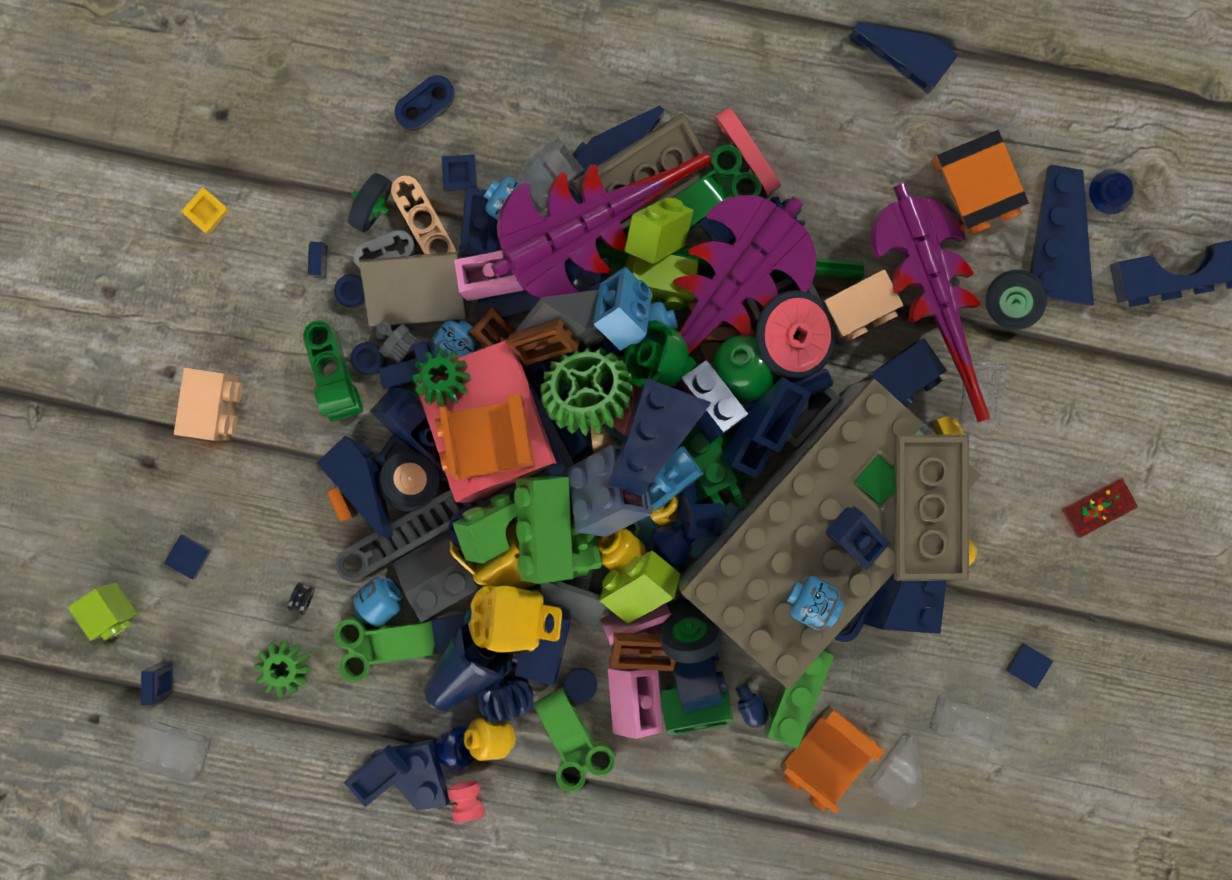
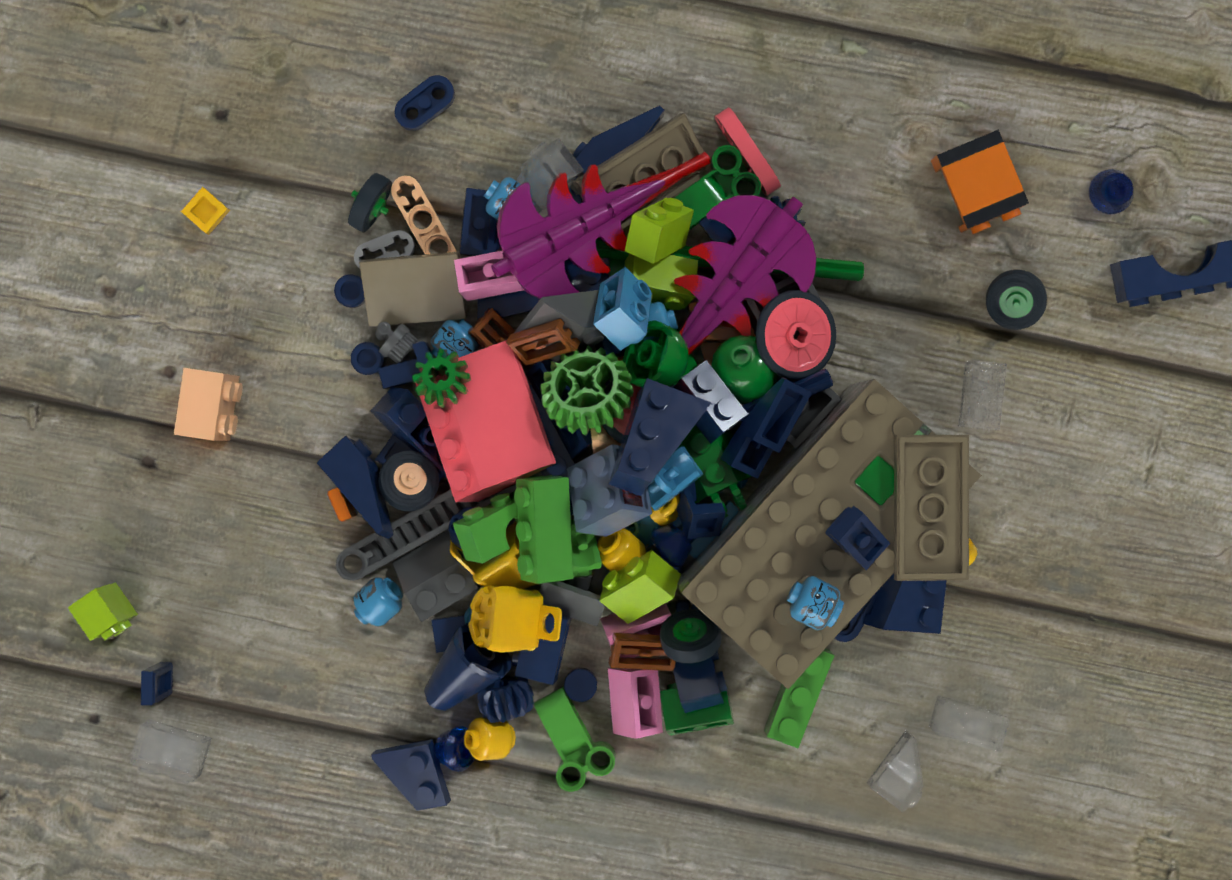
dark blue tile [164,534,212,580] -> none
bright green gear [254,640,312,697] -> none
black bush [287,582,315,615] -> none
green piece [303,320,363,422] -> none
dark blue tile [308,241,328,278] -> none
bright green piece [334,616,436,682] -> none
dark blue tile [344,744,411,807] -> none
orange panel [435,393,535,481] -> none
dark blue plate [441,154,478,191] -> none
coral wheel [447,781,486,823] -> none
dark blue cylinder [735,682,769,728] -> none
orange panel [780,705,885,814] -> none
light nougat brick [823,269,903,342] -> none
dark blue slope [850,22,958,94] -> none
dark blue brick [865,338,947,407] -> none
magenta animal [871,183,991,423] -> none
yellow plate [931,415,963,435] -> none
dark blue tile [1006,643,1053,689] -> none
dark blue wing [1030,165,1094,306] -> none
clear red tile [1061,478,1138,538] -> none

